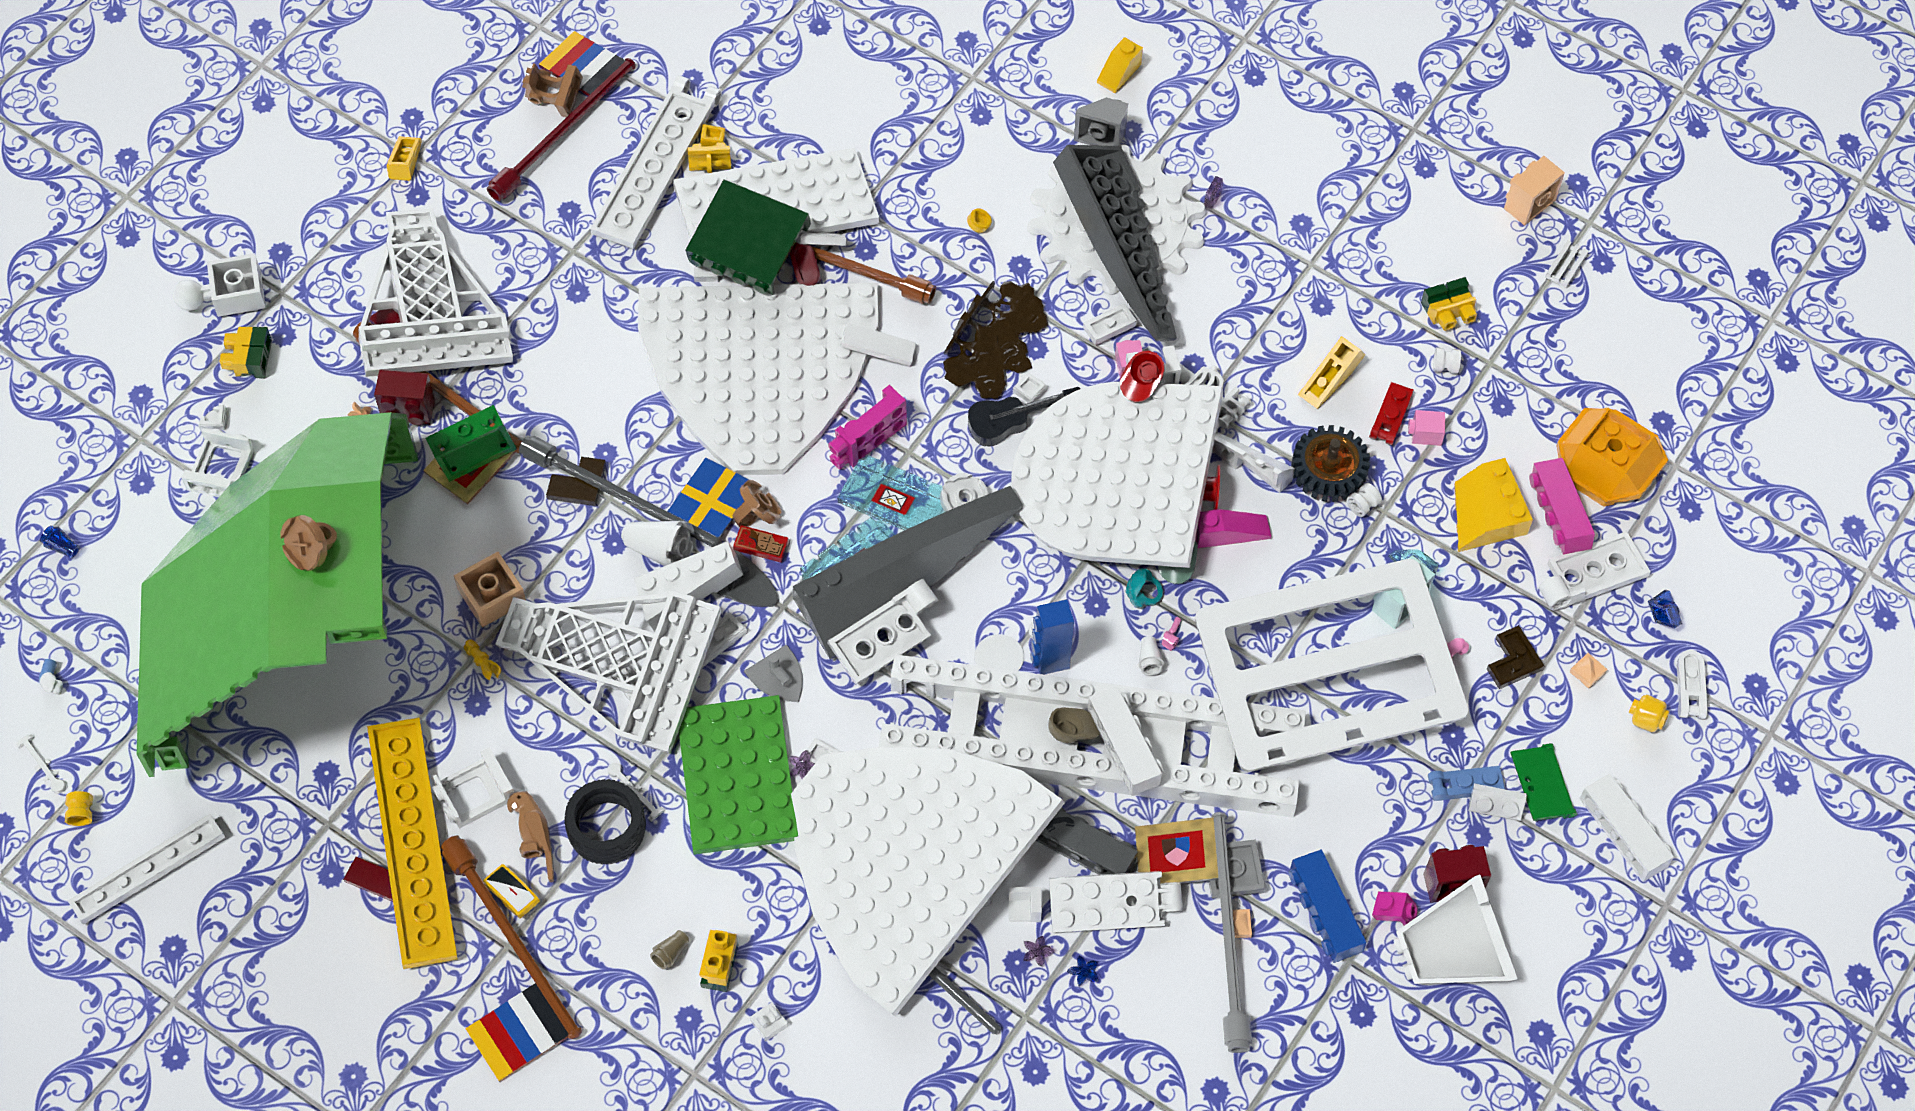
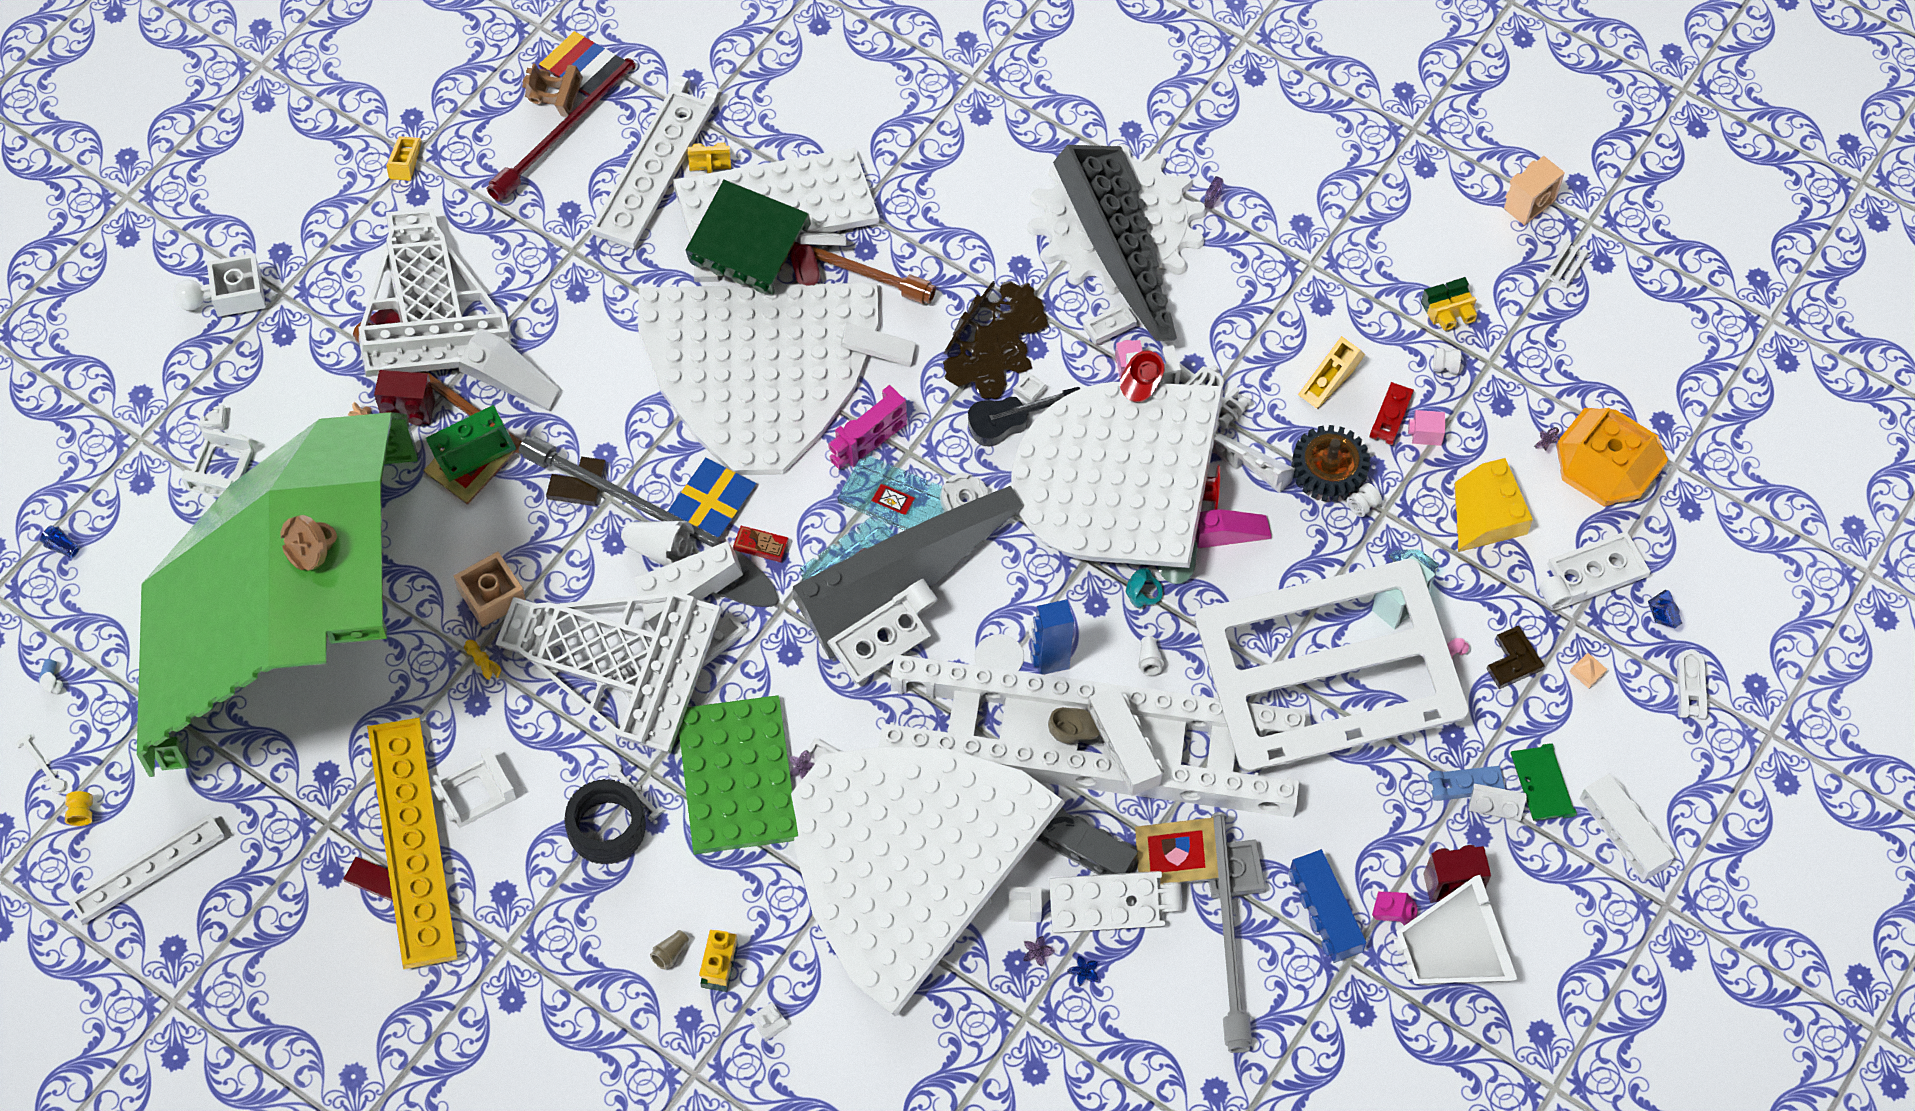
hips [220,327,272,379] -> none
flag [441,835,582,1082] -> none
slope [483,864,540,919] -> none
medium nougat animal [507,791,554,883] -> none
yellow tile [700,124,725,147] -> none
medium nougat tile [732,480,782,527] -> none
light grey shield [744,645,802,702] -> none
dark grey bar [929,967,1001,1035] -> none
yellow tile [967,208,992,233] -> none
light grey slope [1074,97,1129,146] -> none
yellow slope [1097,37,1143,93] -> none
bright pink hand [1161,617,1181,651] -> none
light nougat tile [1233,909,1252,938] -> none
dark pink brick [1529,458,1595,555] -> none
yellow head [1629,694,1670,732] -> none
none -> white wedge [459,328,559,411]
none -> clear purple plant [1534,427,1560,451]

